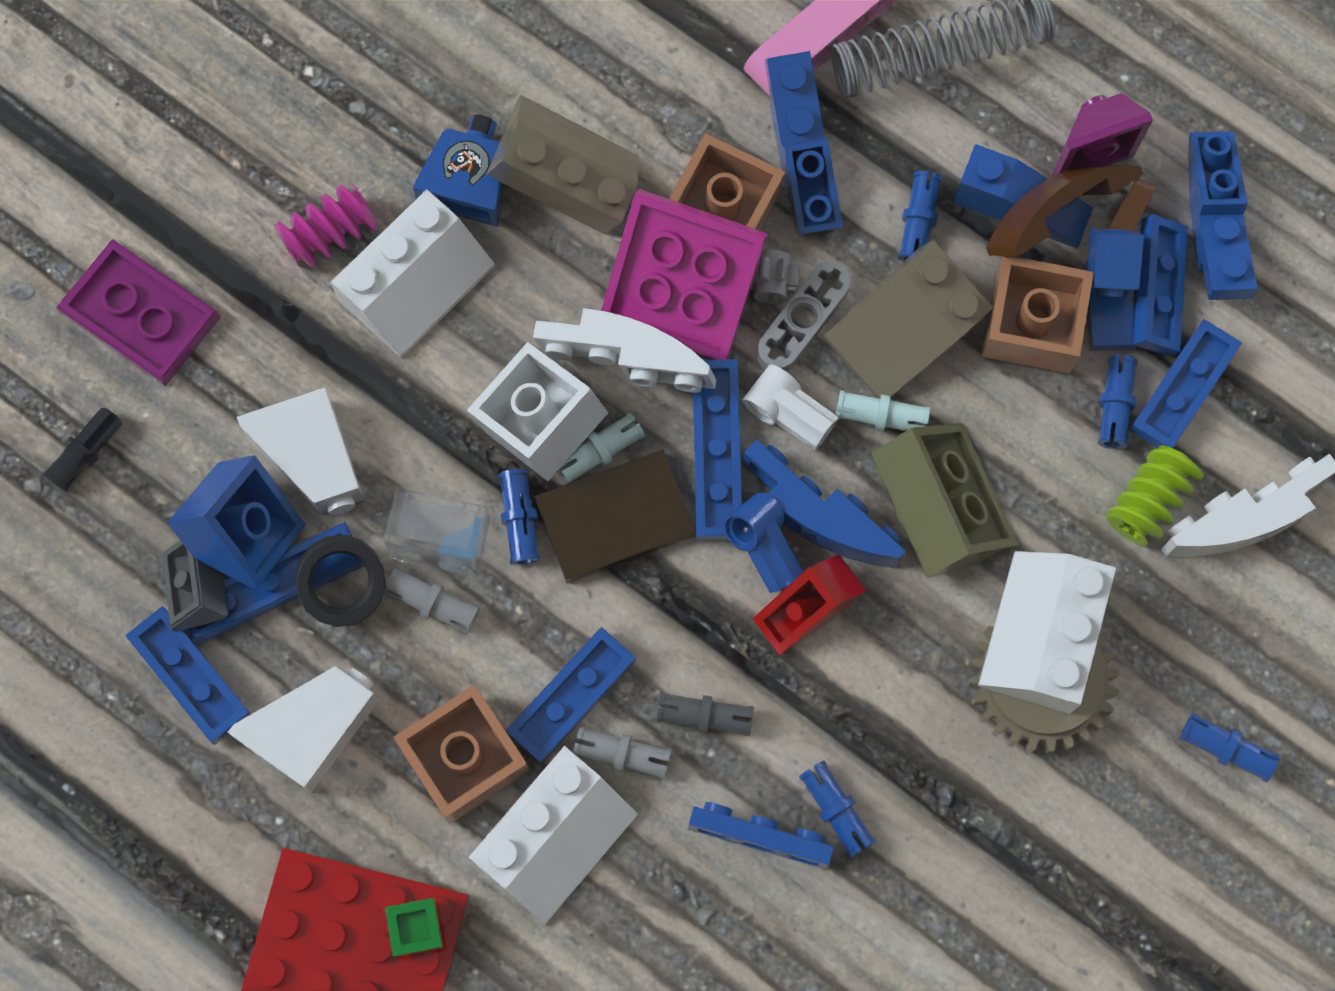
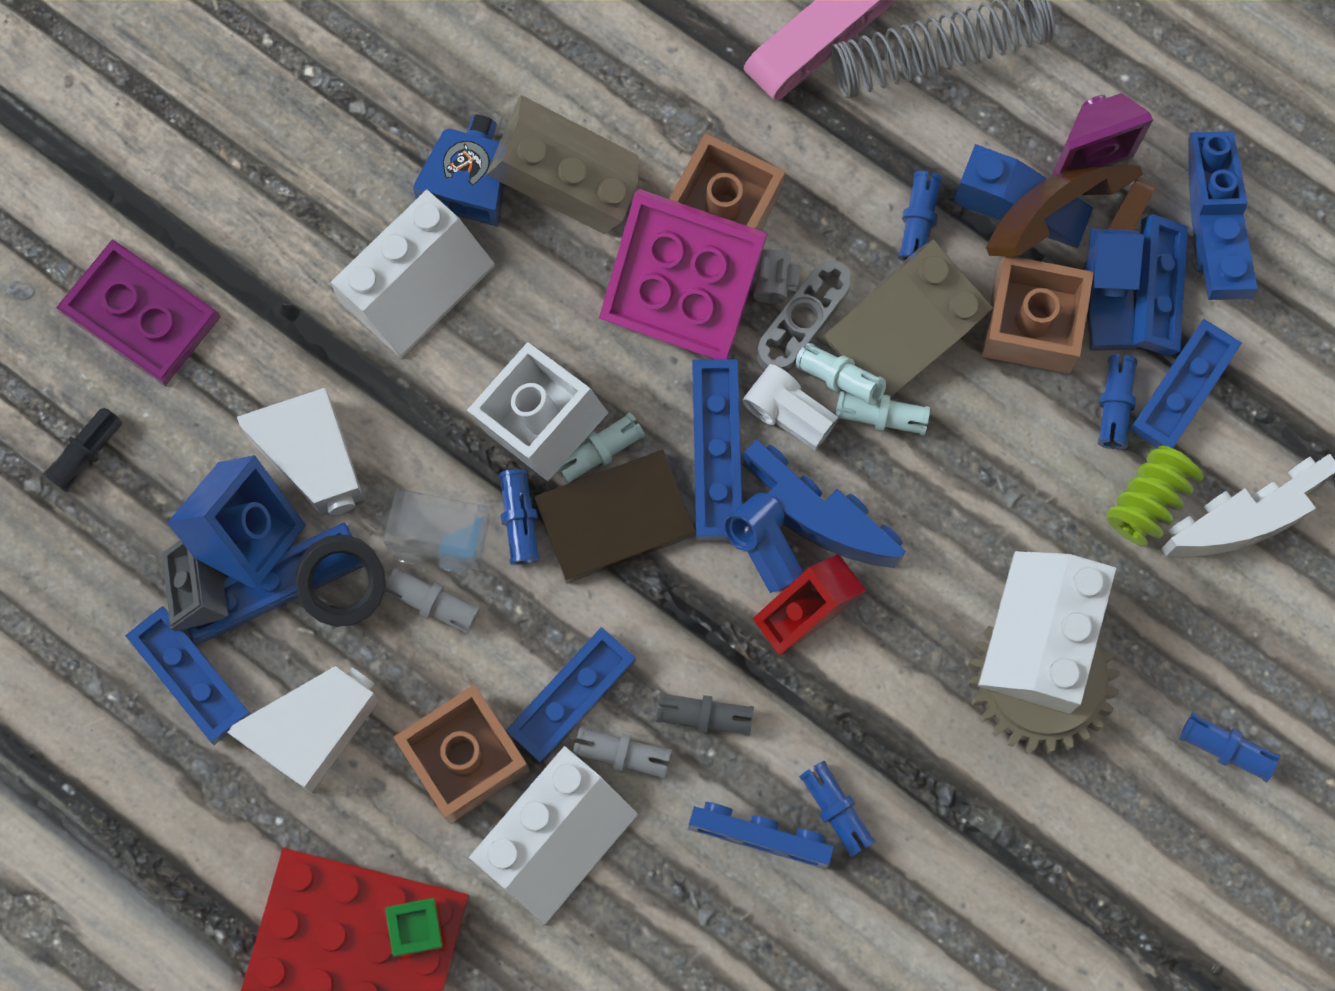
dark pink piece [274,183,377,268] -> none
white slope [533,308,716,393] -> none
blue slope [764,51,843,235] -> none
olive slope [871,423,1019,578] -> none
none -> light aqua pin [796,343,886,406]

